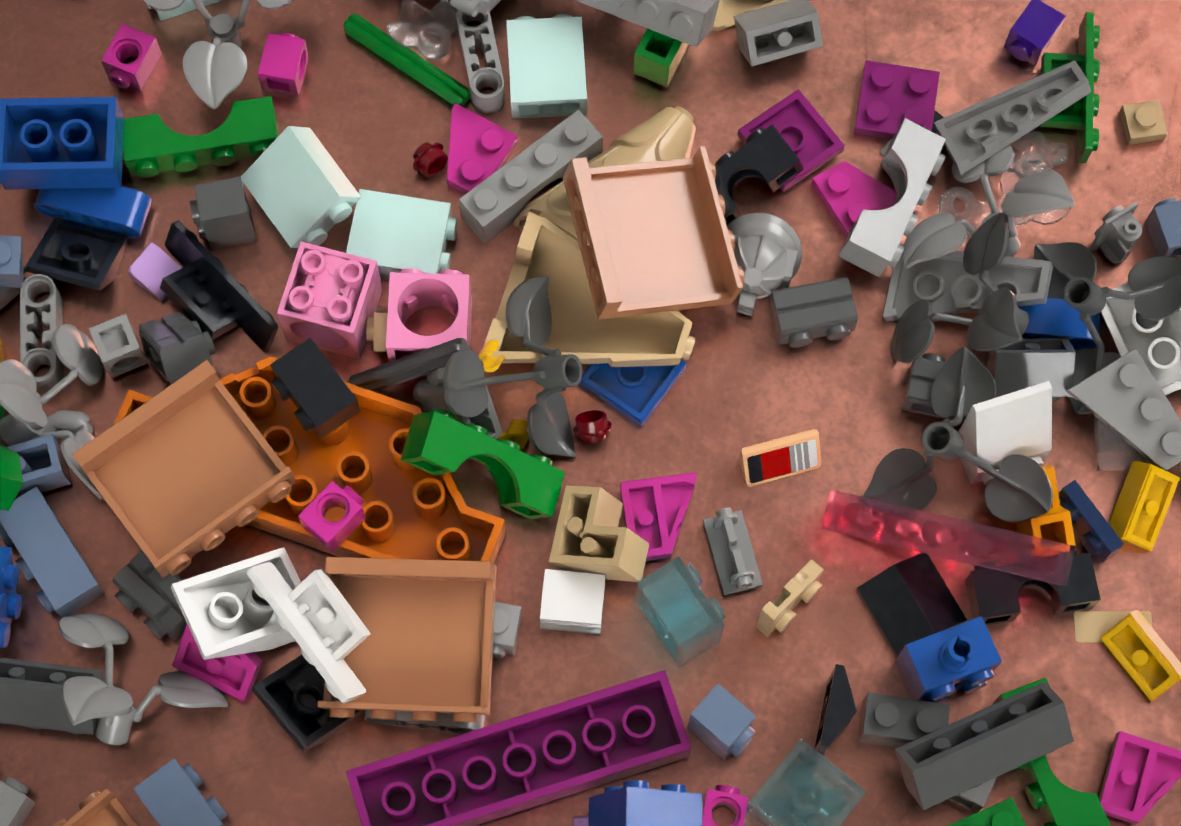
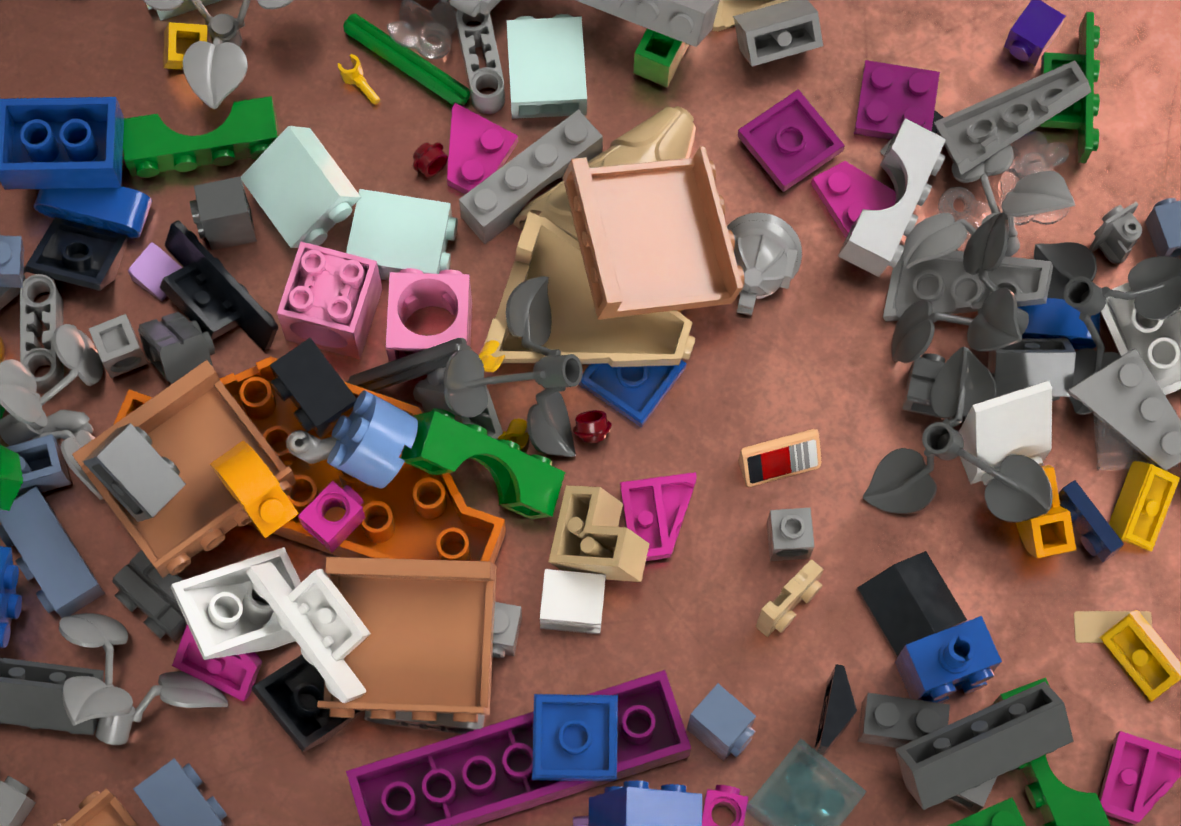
dark pink brick [101,23,162,91] -> none
dark pink brick [258,33,309,97] -> none
tan plate [366,307,388,352] -> none
clear light blue brick [635,556,726,668] -> none
light grey hinge [703,507,763,596] -> none
black arch [715,125,804,226] -> none
dark grey brick [769,277,858,348] -> none
clear pink brick [821,489,1076,586] -> none
black arch [965,550,1101,625] -> none
tan plate [1119,100,1168,145] -> none
none -> brick [83,423,186,522]
none -> yellow brick [163,22,207,70]
none -> light orange brick [210,440,299,538]
none -> light grey arm [286,430,337,464]
none -> medium blue brick [327,390,418,489]
none -> yellow hand [338,54,380,105]
none -> blue tile [532,694,618,781]
none -> light grey brick [766,507,814,561]

